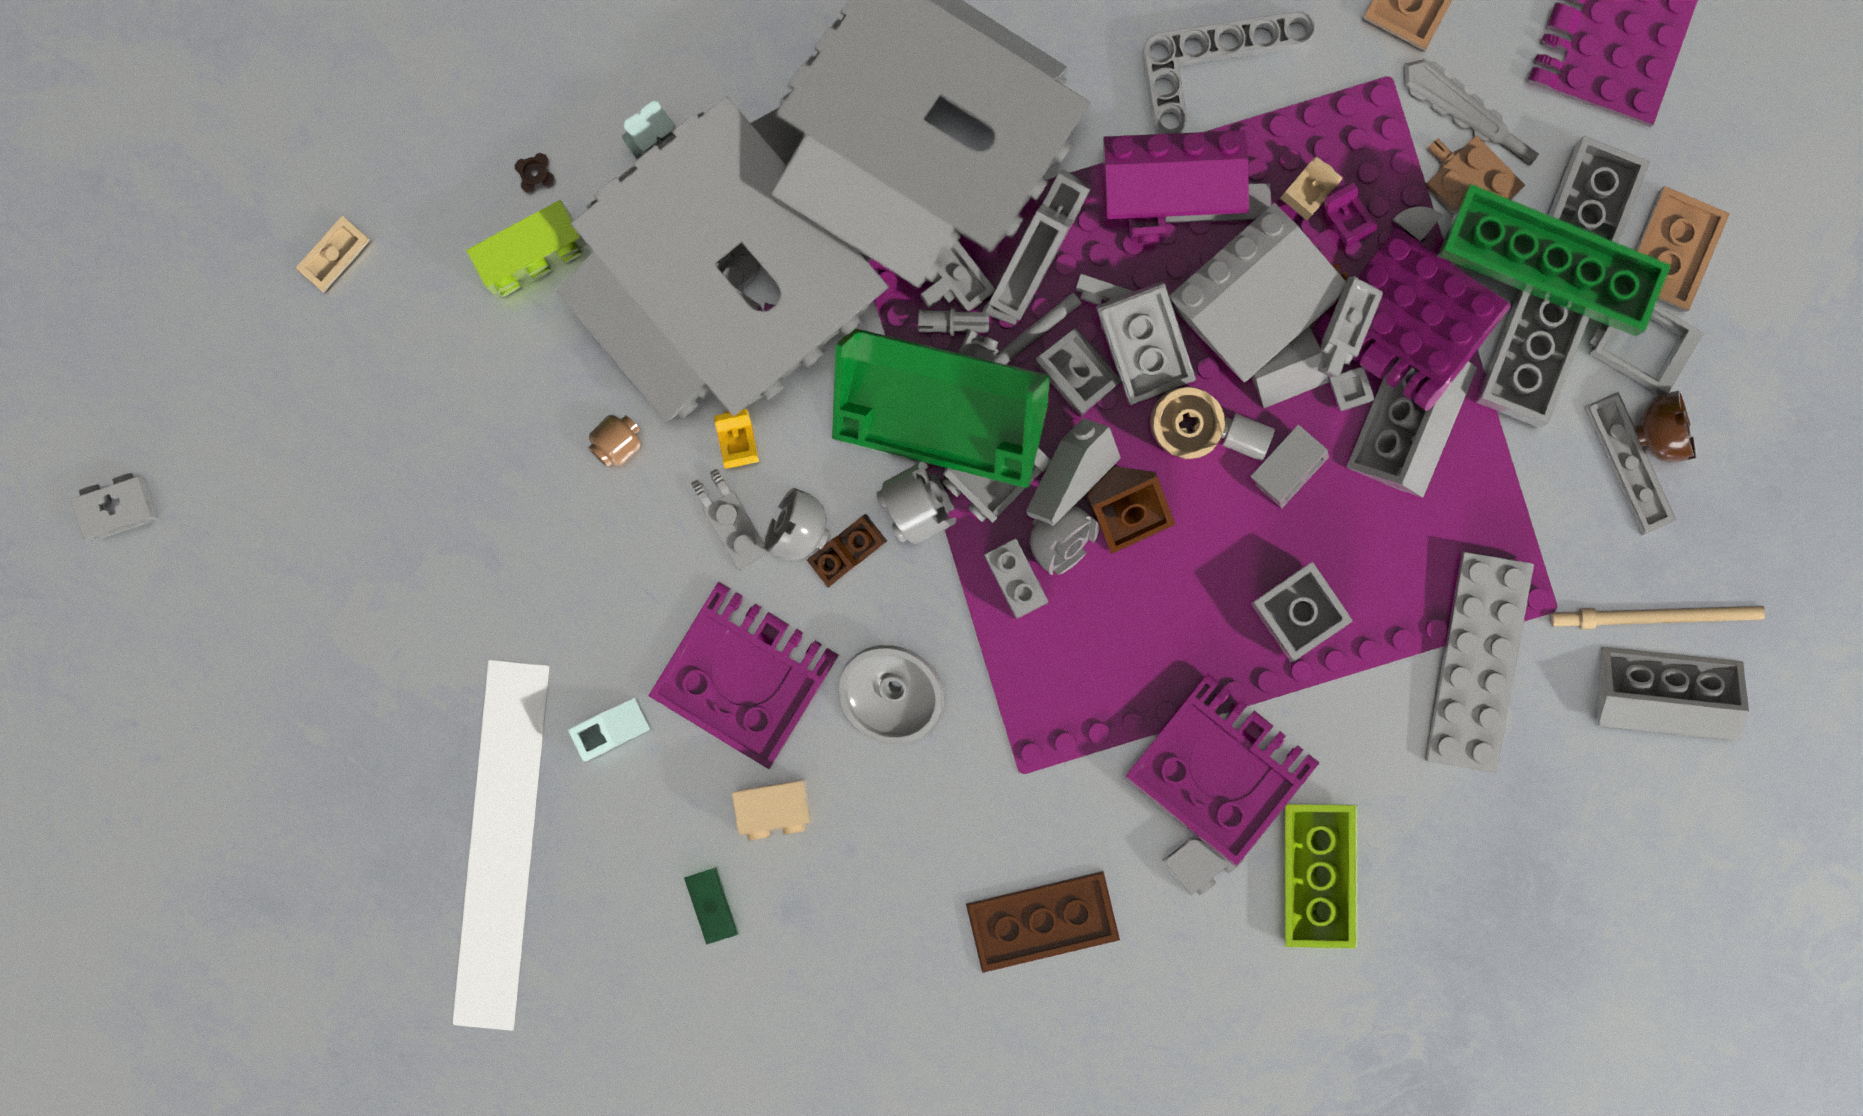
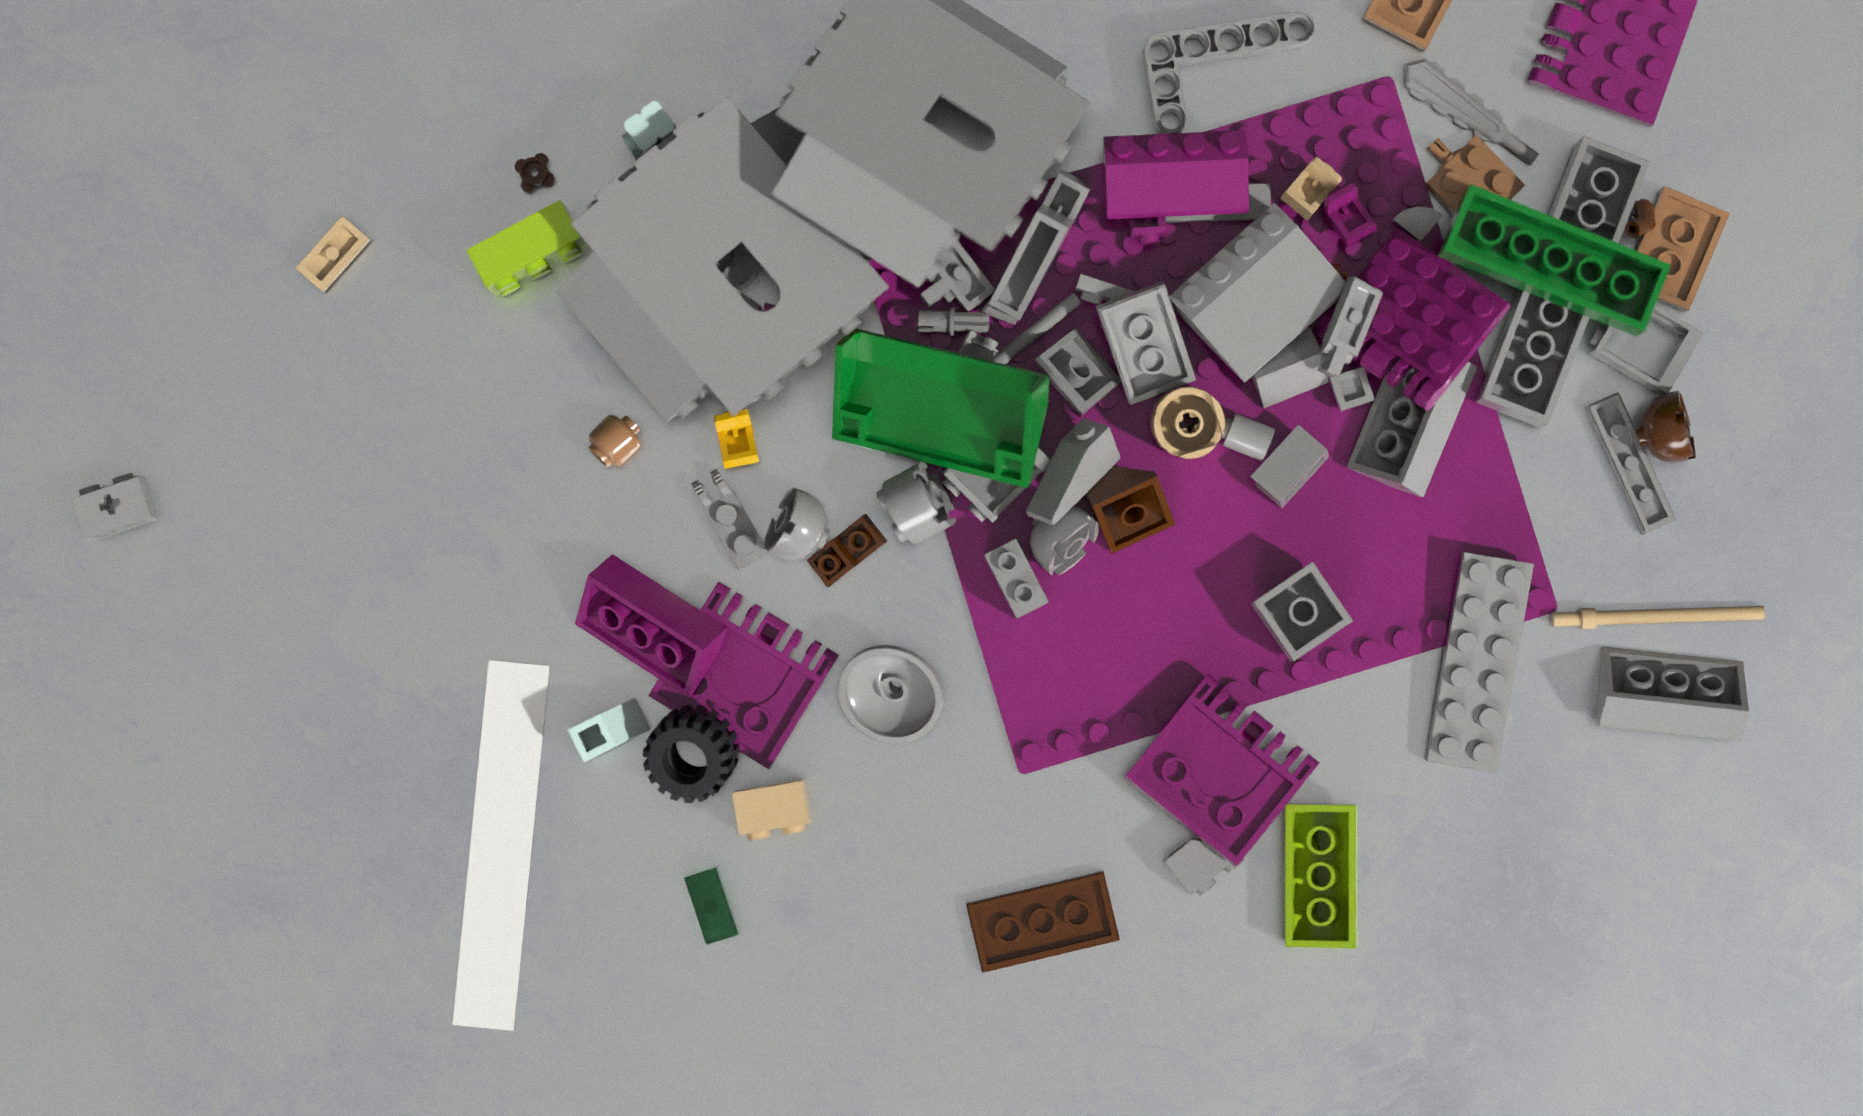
none -> magenta slope [575,554,727,698]
none -> black tyre [643,705,740,803]
none -> reddish brown arm [1625,199,1656,238]

